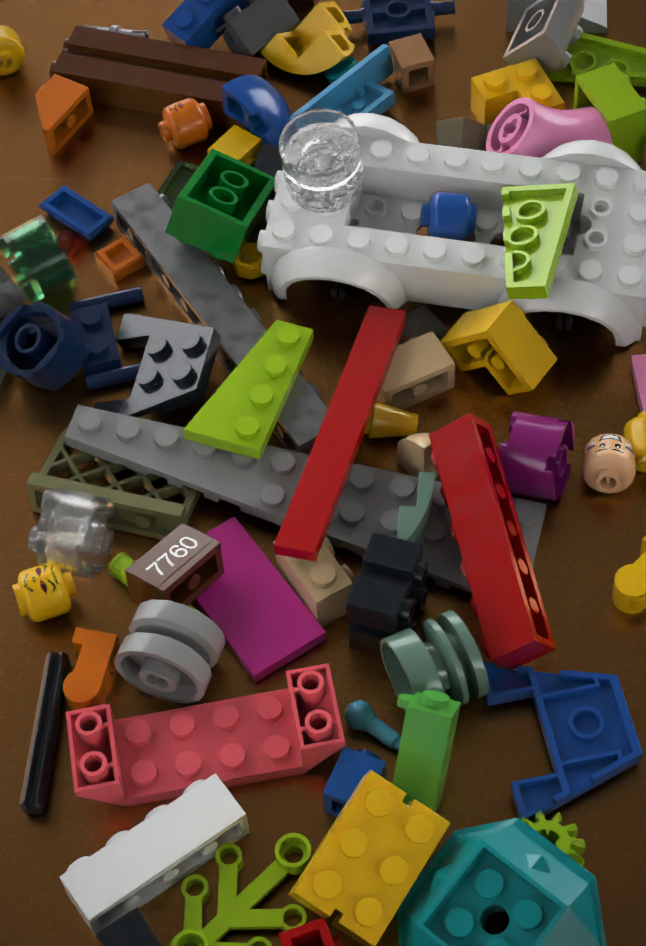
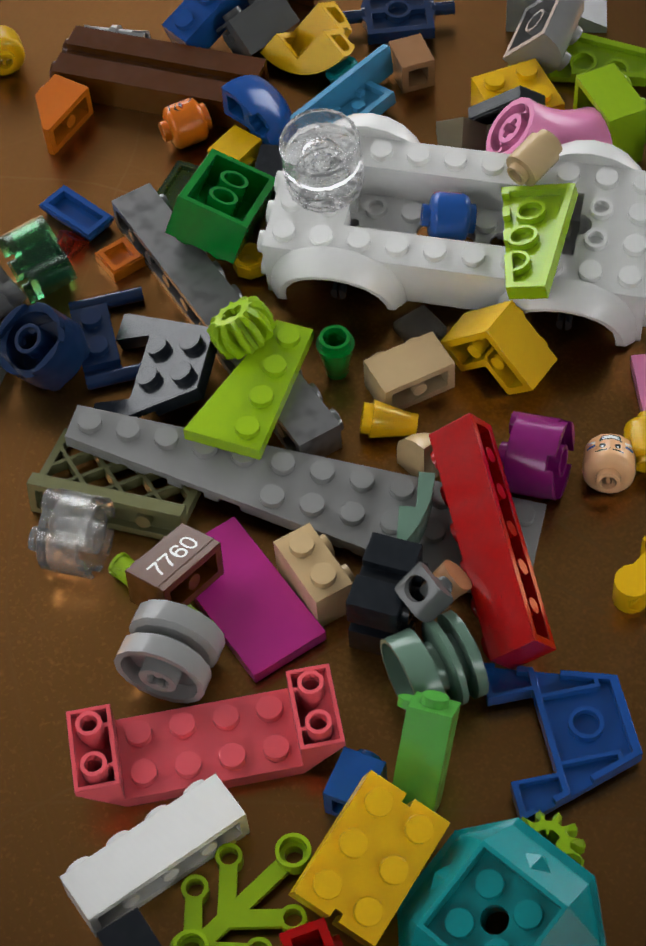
yellow head [12,562,78,622] -> none
black axle [19,651,70,815] -> none
orange leg [63,627,121,711] -> none
red tile [274,305,407,562] -> none
medium azure piece [344,700,401,751] -> none
none -> lime gear [207,296,277,360]
none -> green cone [316,325,355,380]
none -> dark grey leg [395,560,472,623]
none -> black tile [468,85,545,125]
none -> tan brick [506,129,563,186]

